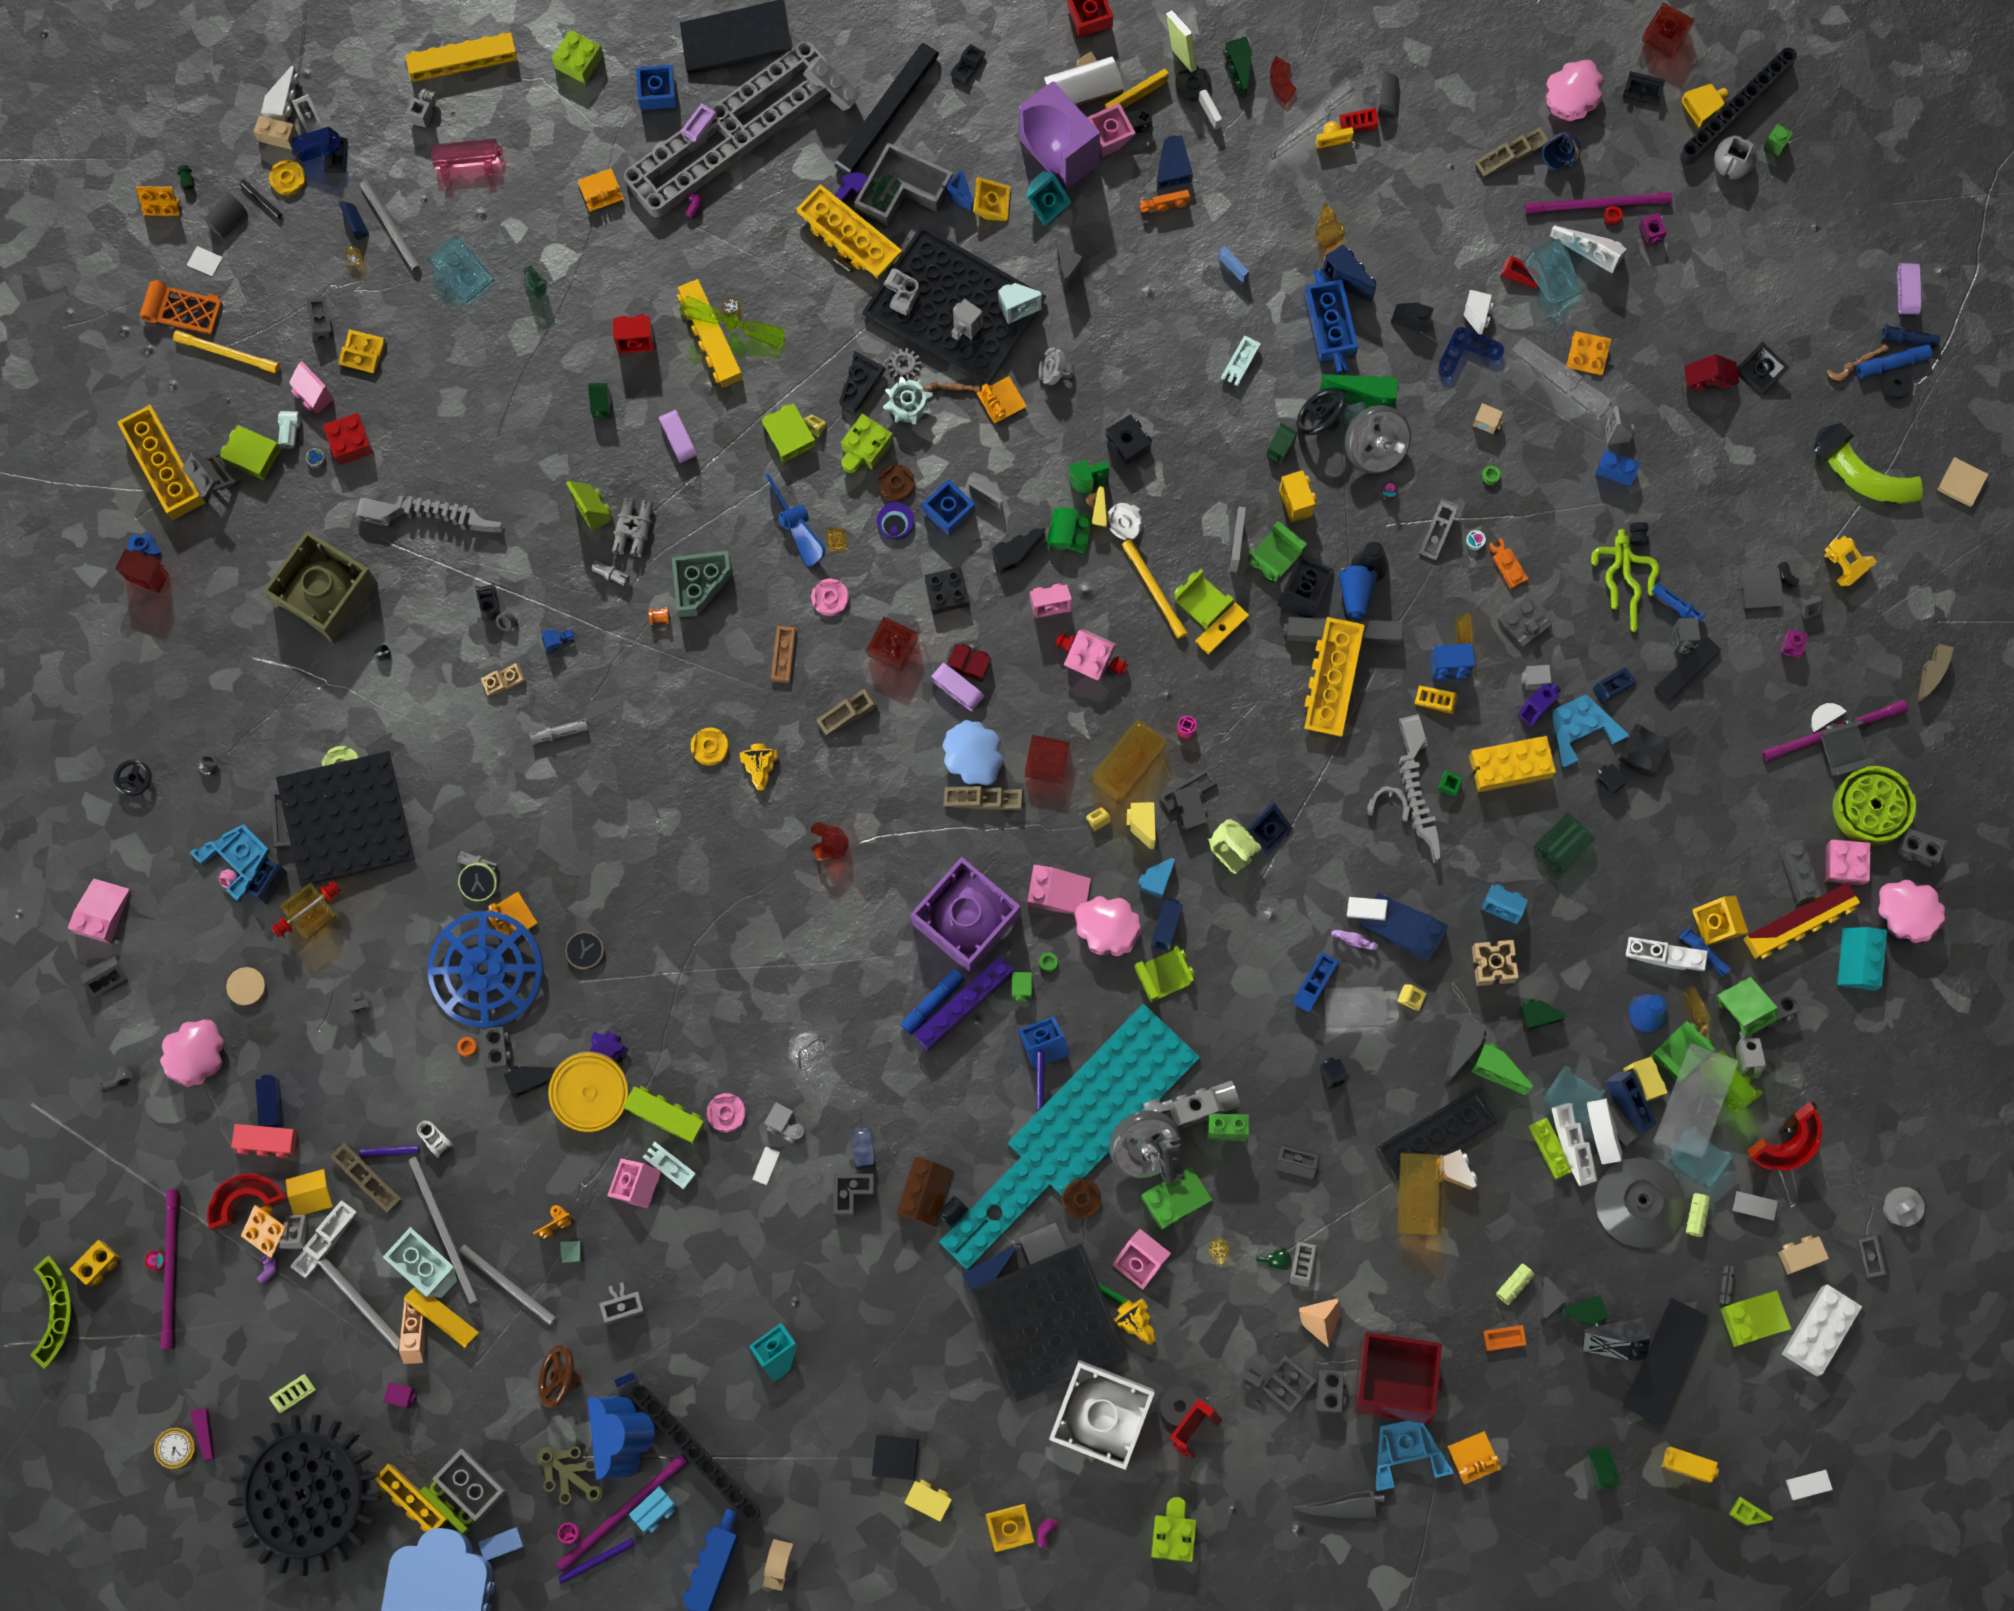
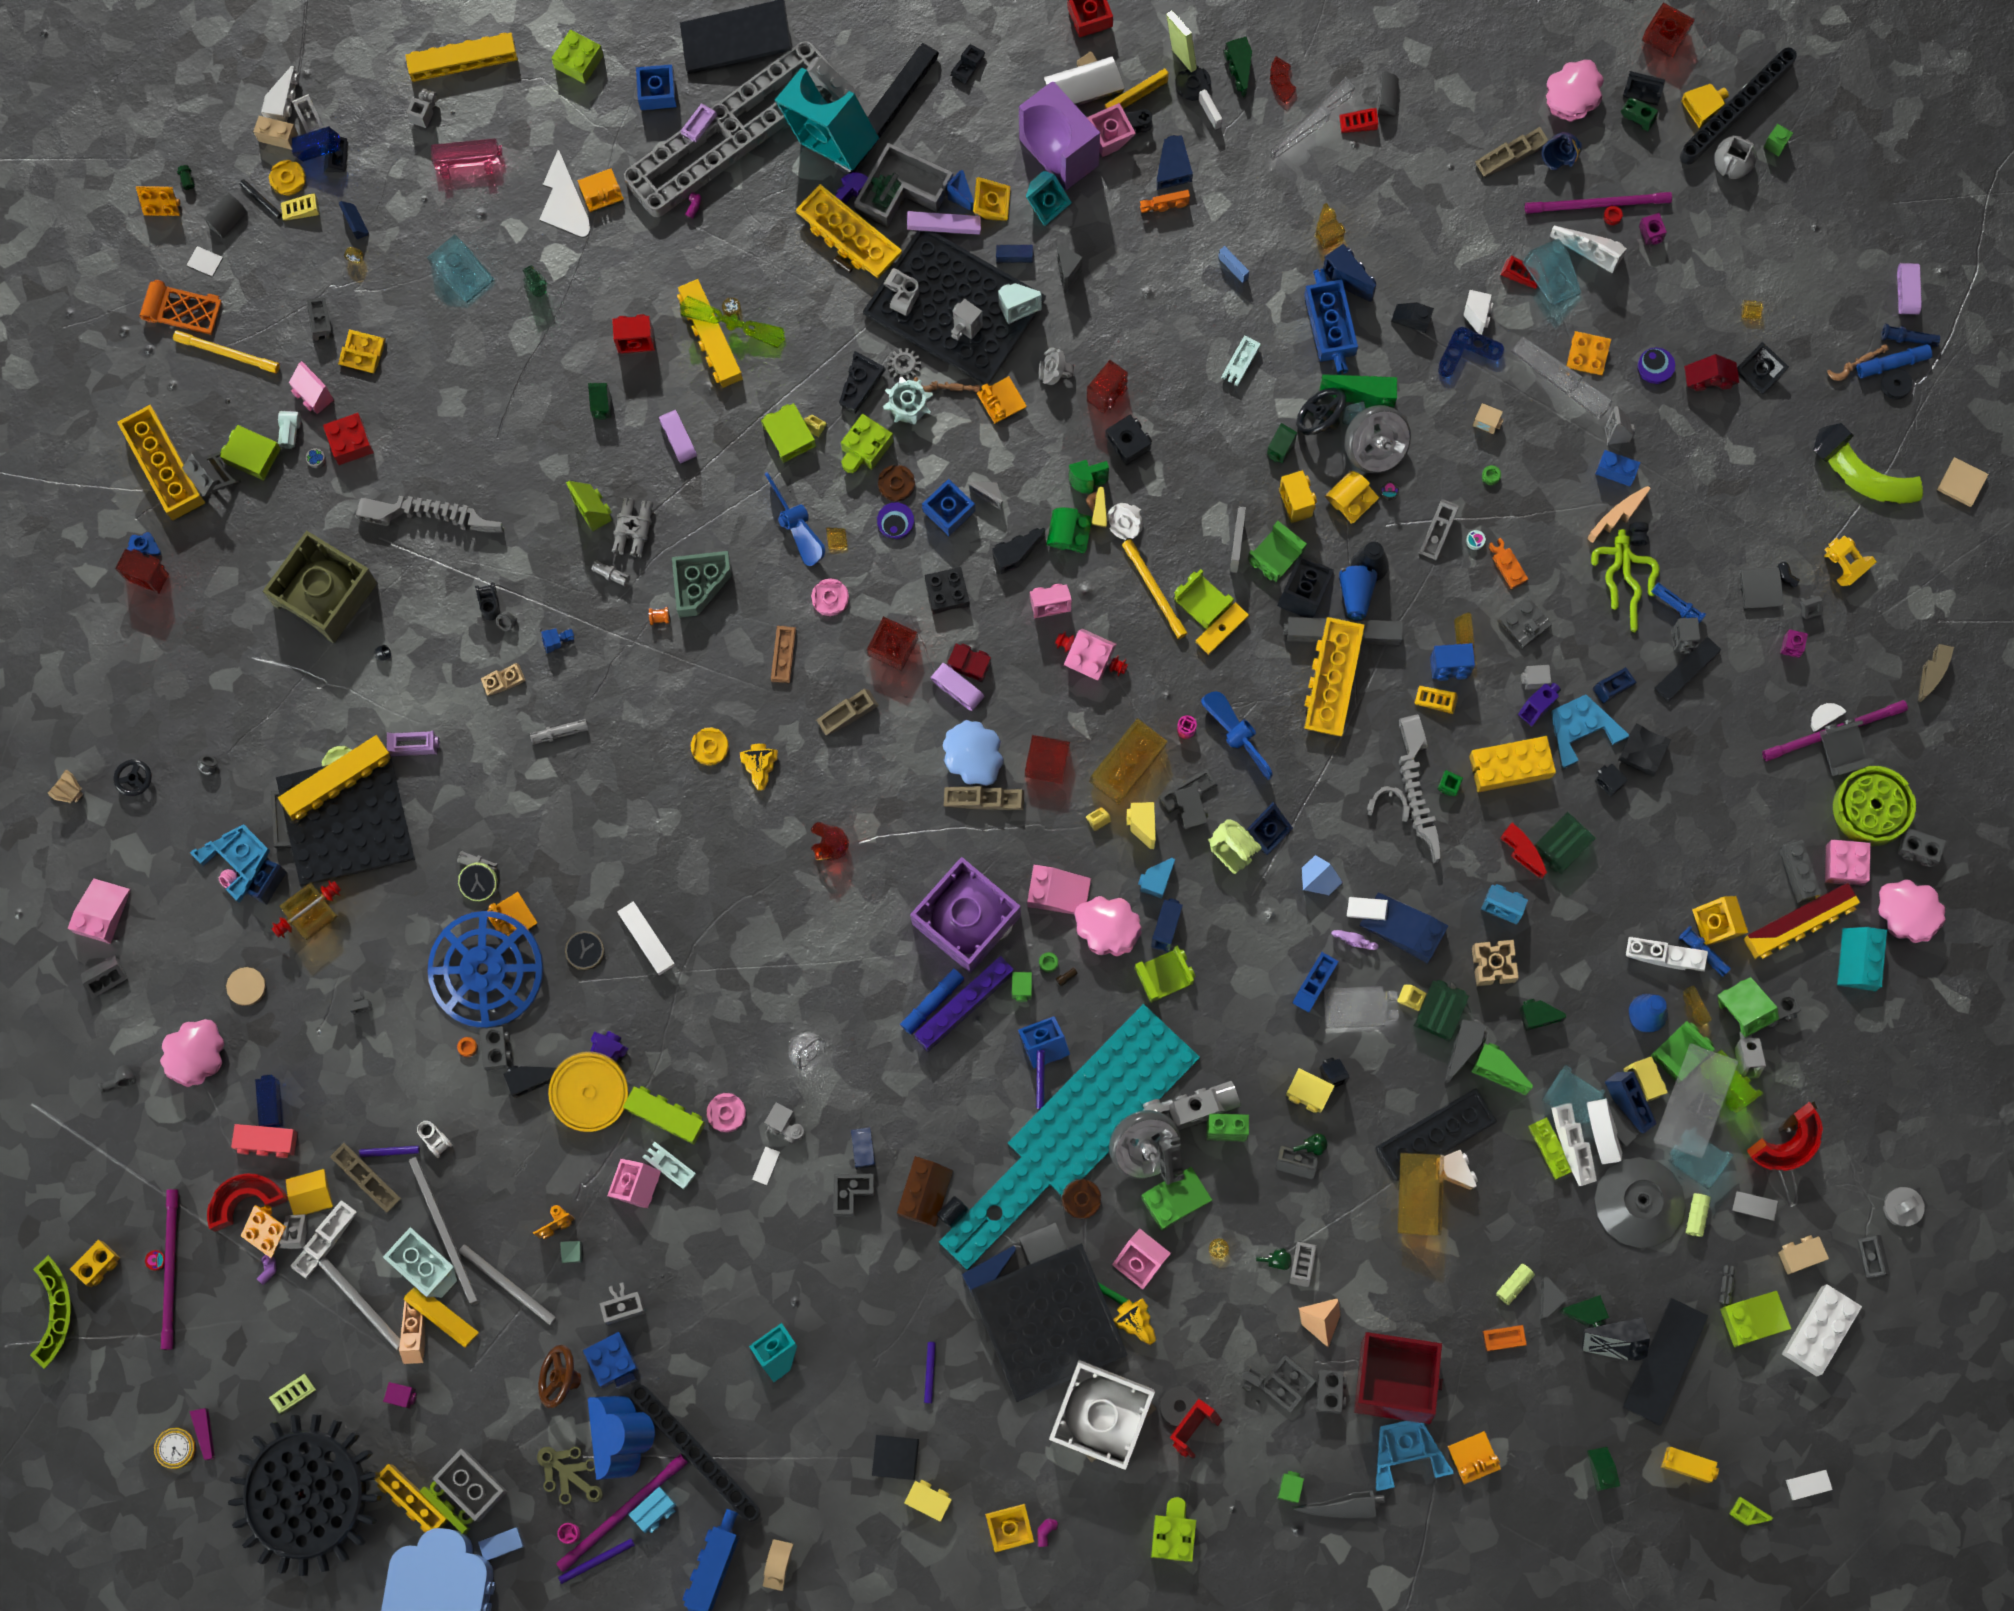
light grey piece [360,180,420,271] -> none
yellow tile [1315,121,1354,149] -> none
none -> tan brick [48,770,83,804]
none -> yellow brick [278,735,391,821]
none -> light yellow slope [281,193,320,221]
none -> lavender window [387,731,440,756]
none -> white sticker [539,150,590,237]
none -> blue brick [583,1332,639,1388]
none -> white slope [618,901,675,975]
none -> teal piece [775,68,879,171]
none -> lavender tile [907,211,981,235]
none -> dark purple piece [924,1342,936,1403]
none -> dark blue slope [996,245,1033,263]
none -> dark brown piece [1056,967,1078,986]
none -> clear red brick [1087,360,1128,413]
none -> blue piece [1201,691,1273,780]
none -> bright green brick [1277,1471,1304,1503]
none -> light yellow slope [1286,1068,1334,1113]
none -> dark green piece [1293,1133,1328,1155]
none -> light blue slope [1302,855,1343,896]
none -> yellow brick [1325,471,1379,523]
none -> clear green brick [1413,980,1469,1041]
none -> red slope [1500,822,1547,880]
none -> light nougat slope [1587,486,1651,543]
none -> dark green leg [1621,98,1658,132]
none -> tile [1637,347,1676,384]
none -> clear yellow slope [1741,300,1763,320]

